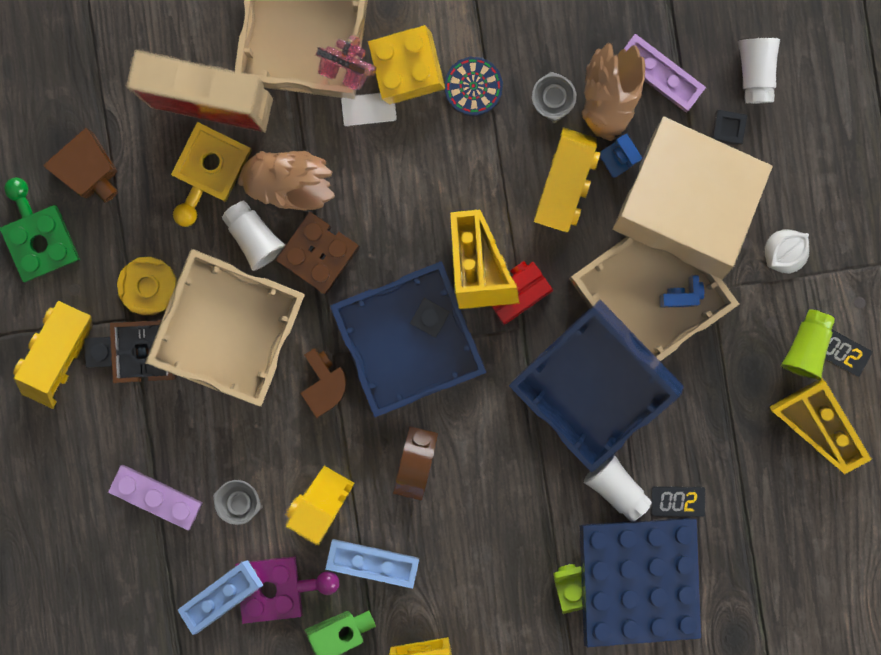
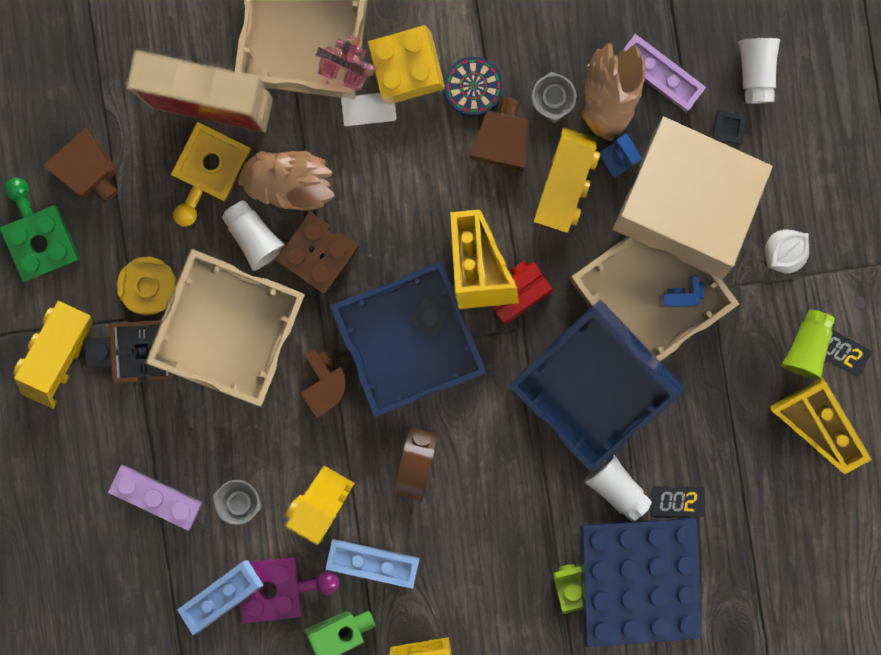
none -> reddish brown torso [469,98,528,171]

